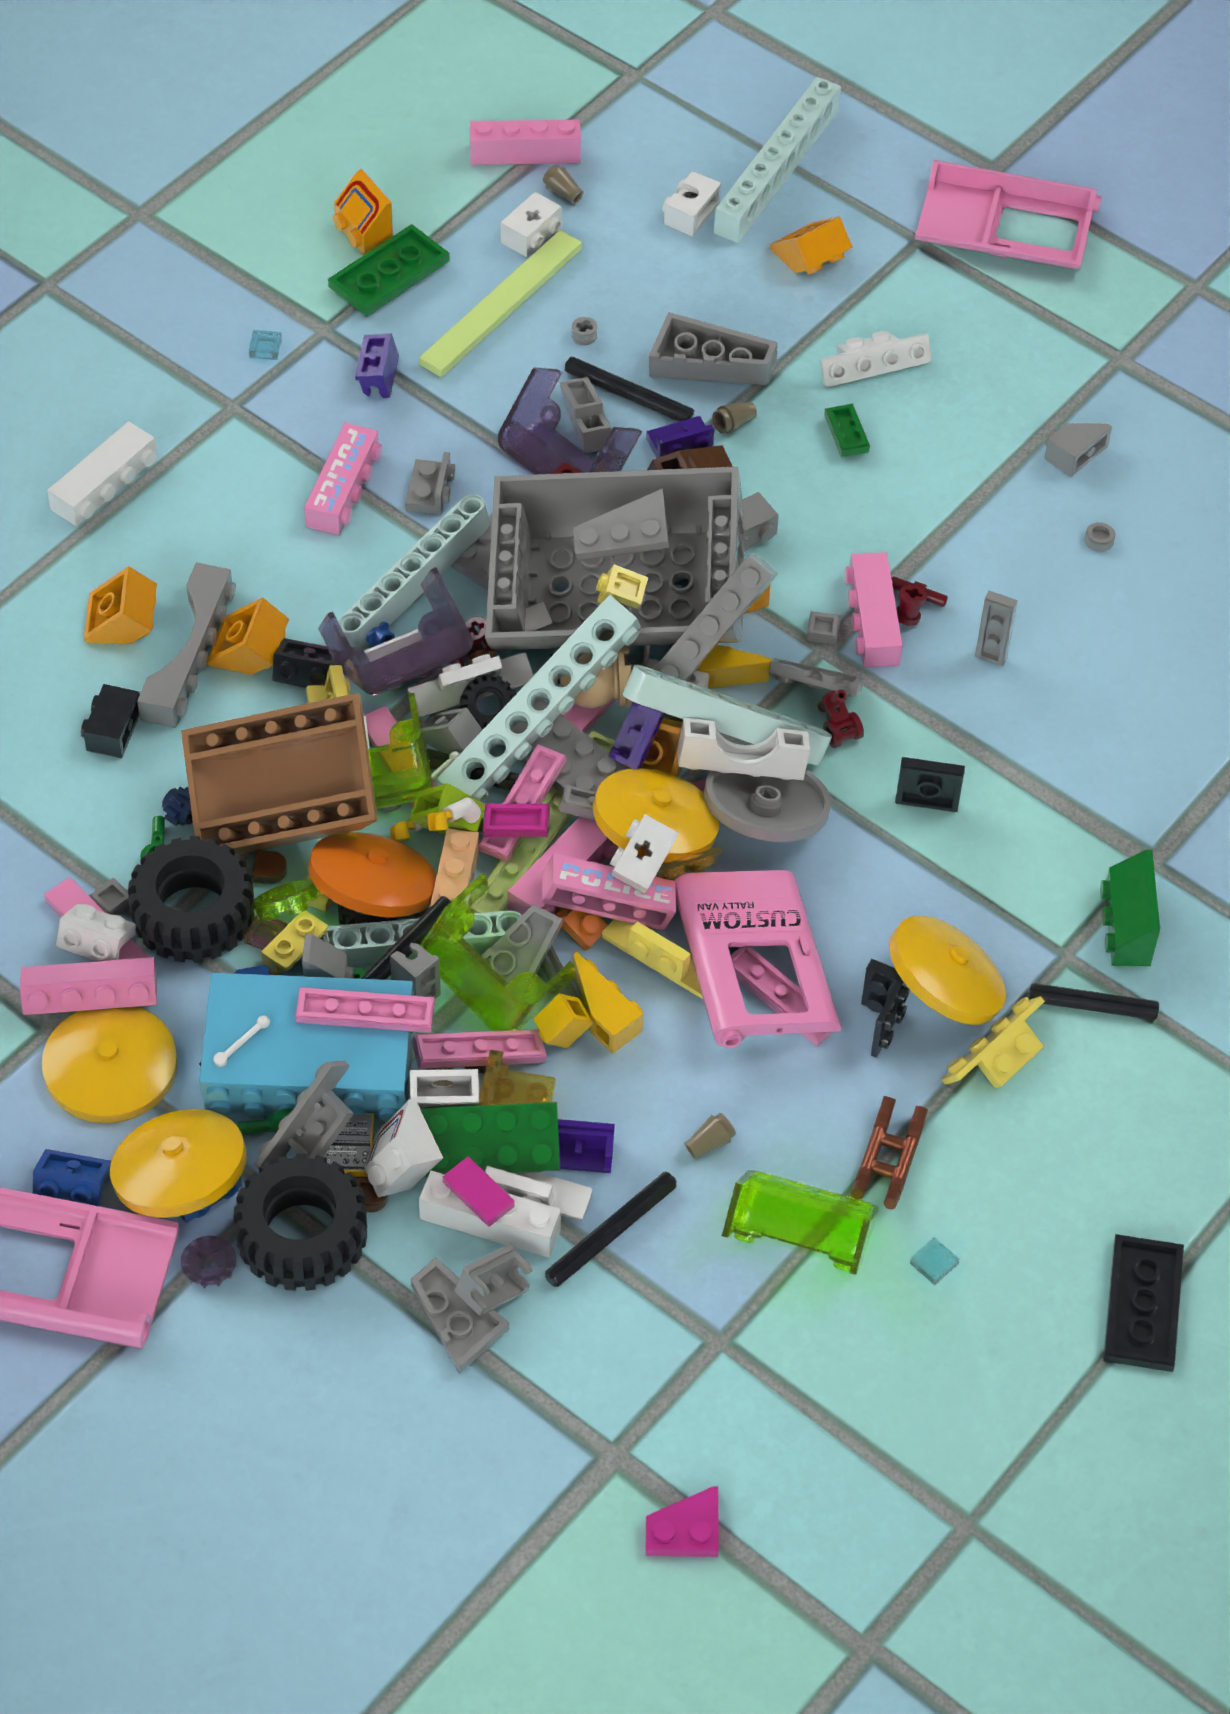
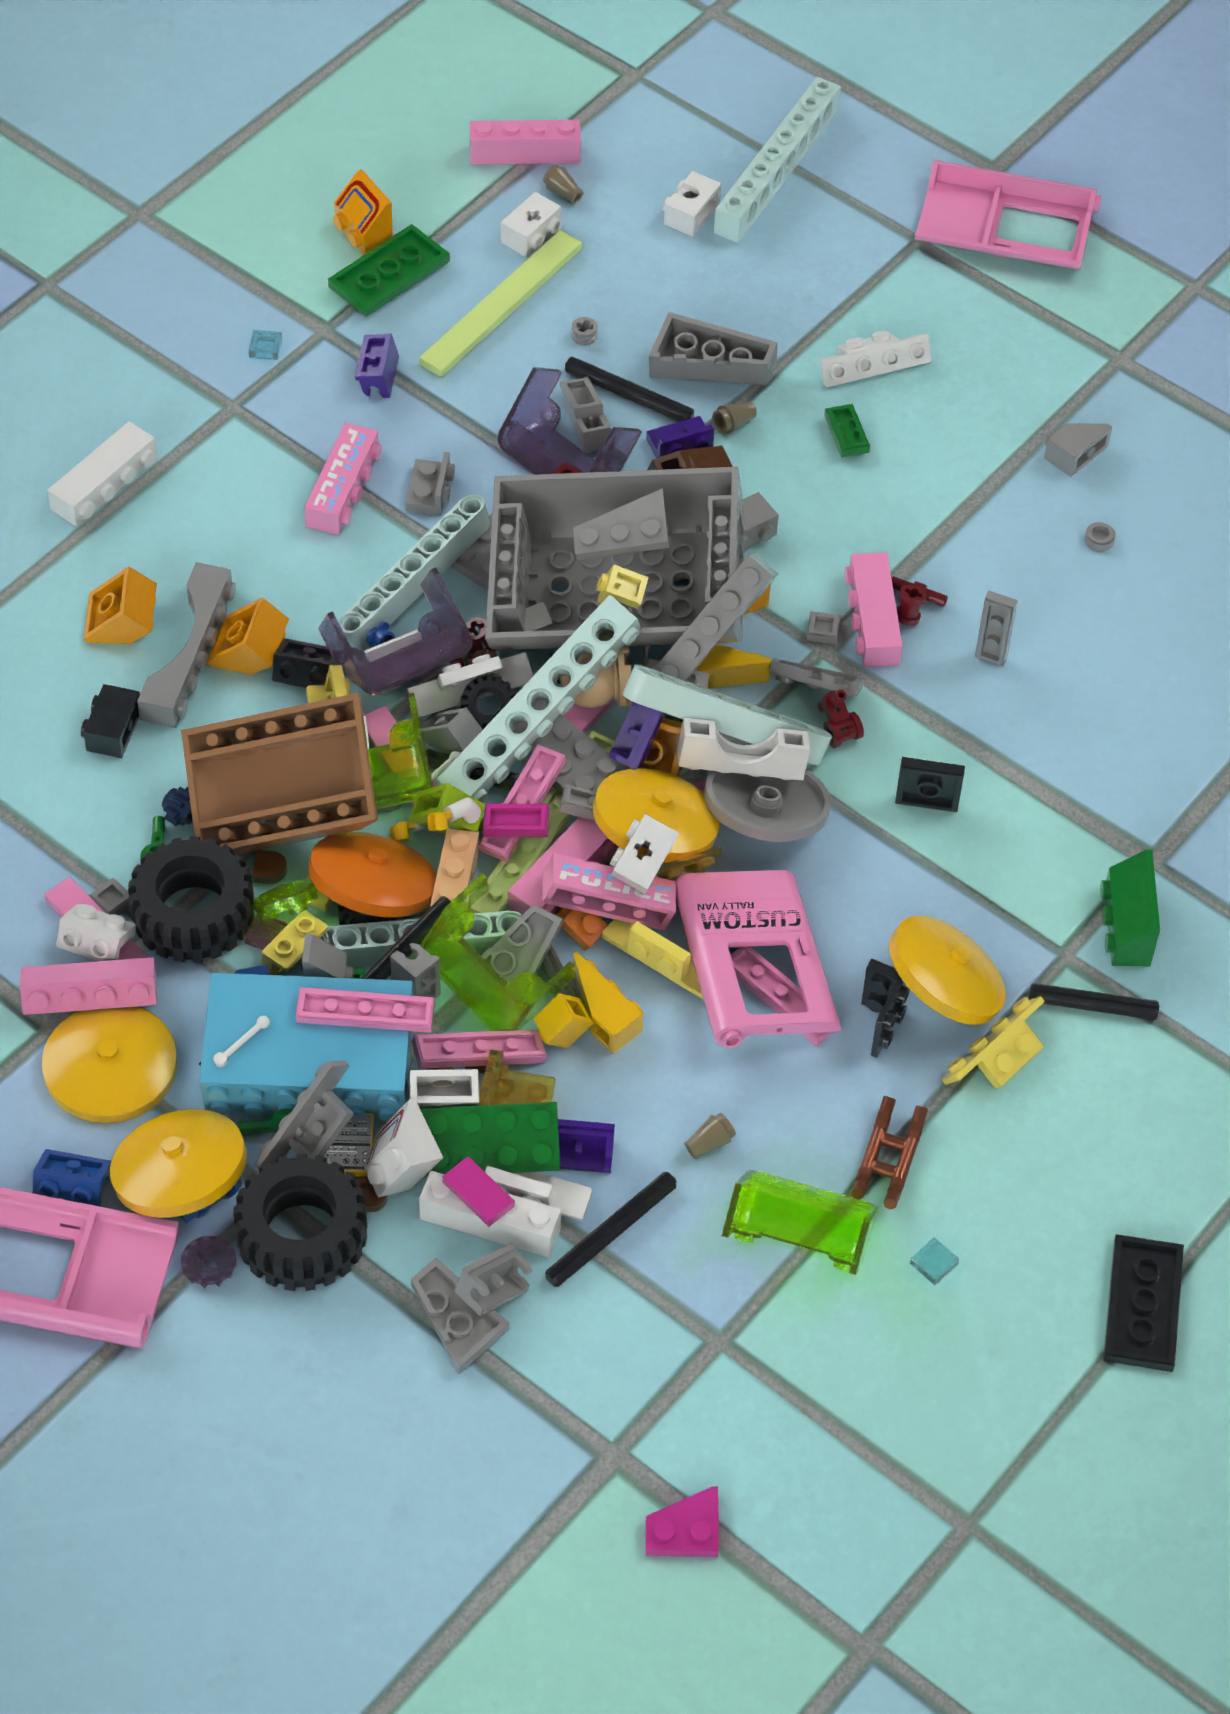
light orange slope [769,216,853,275] -> none

